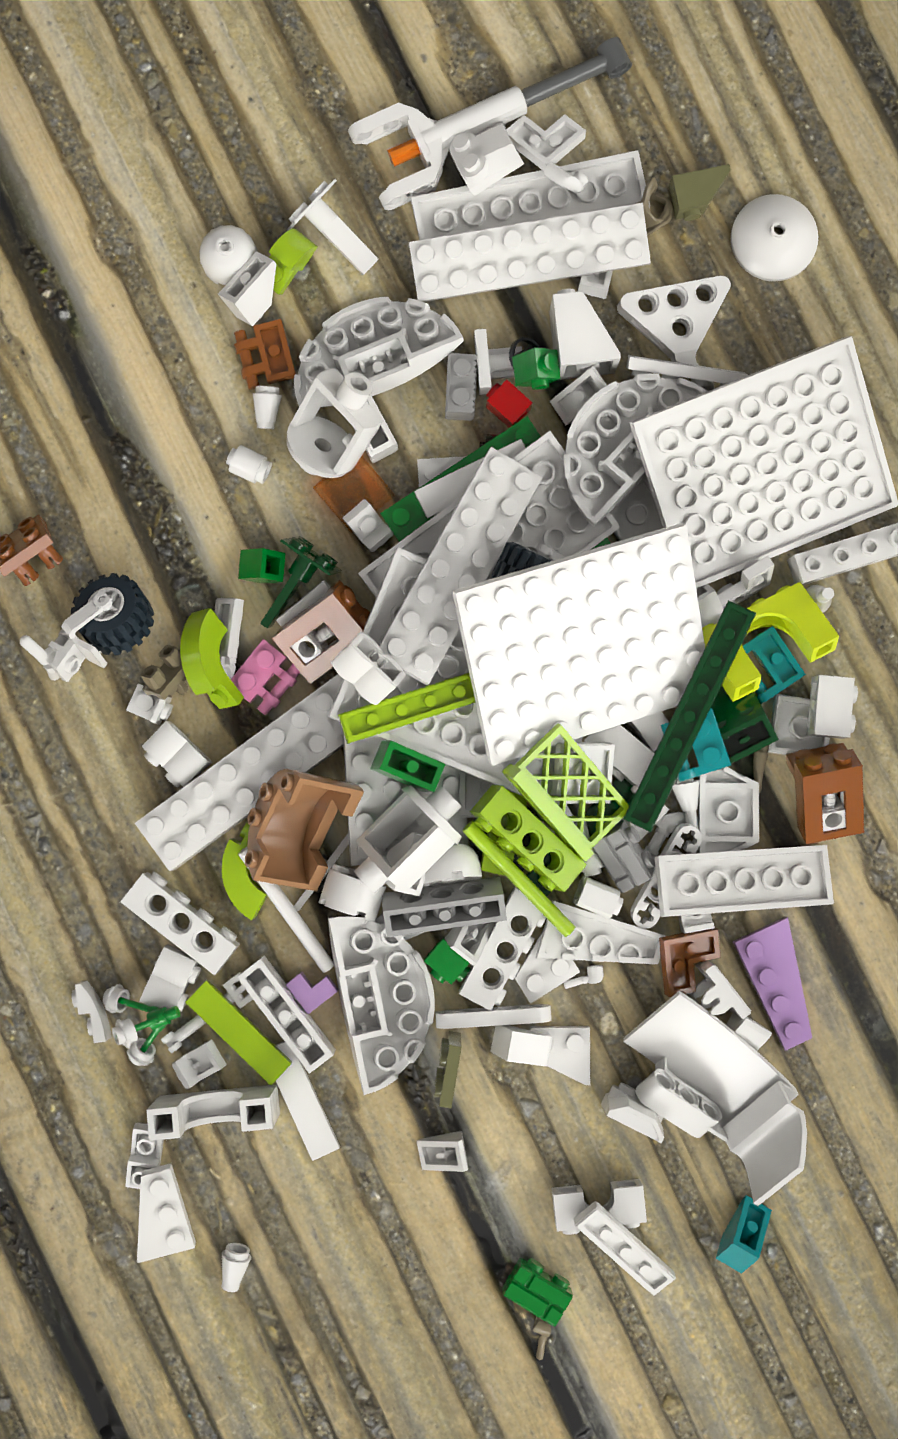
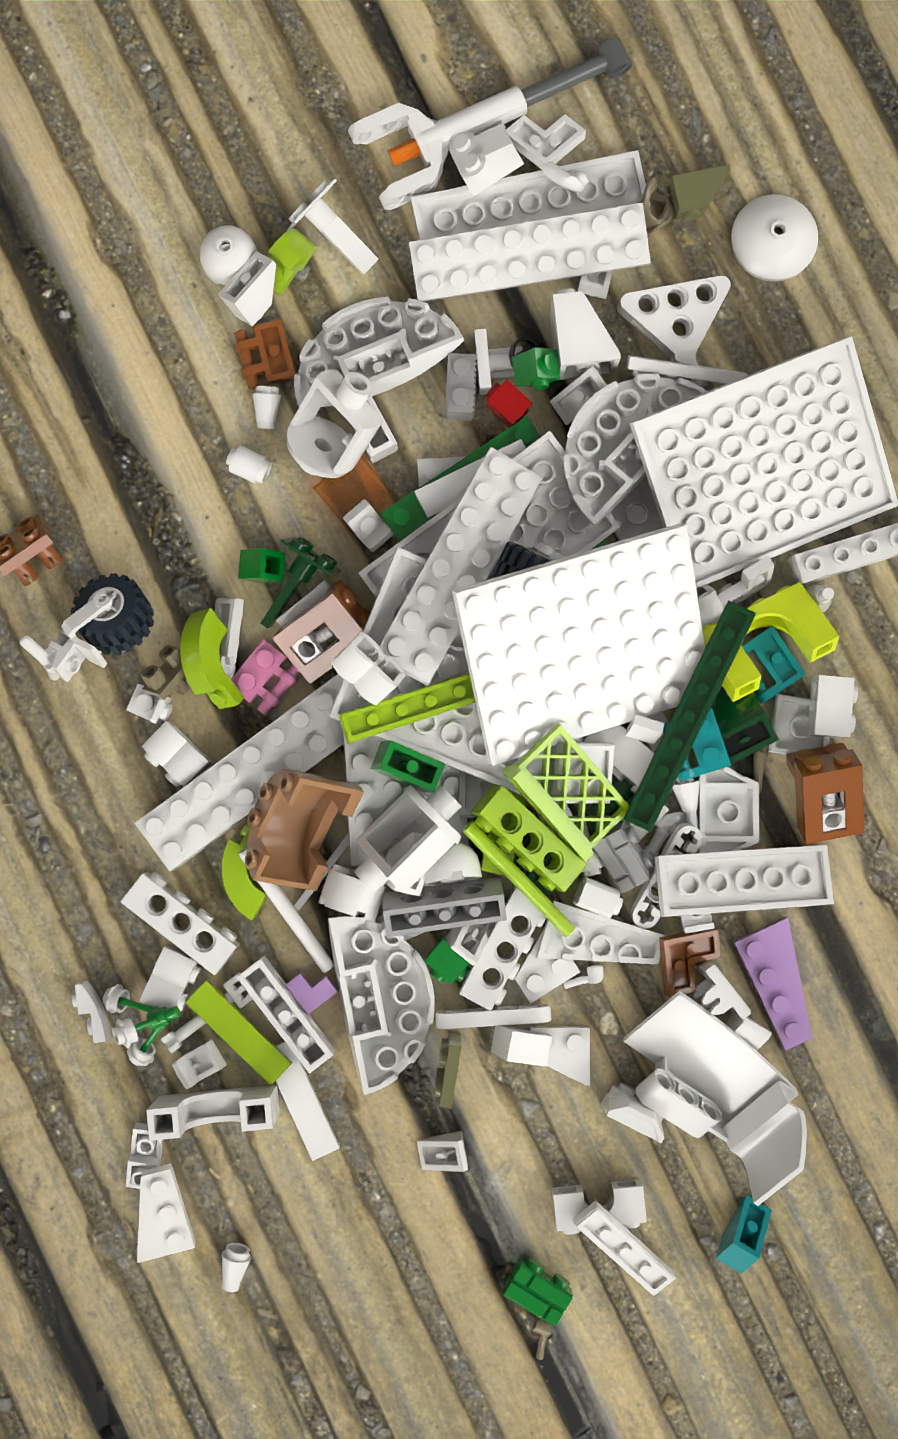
none -> white tile [626,715,664,744]

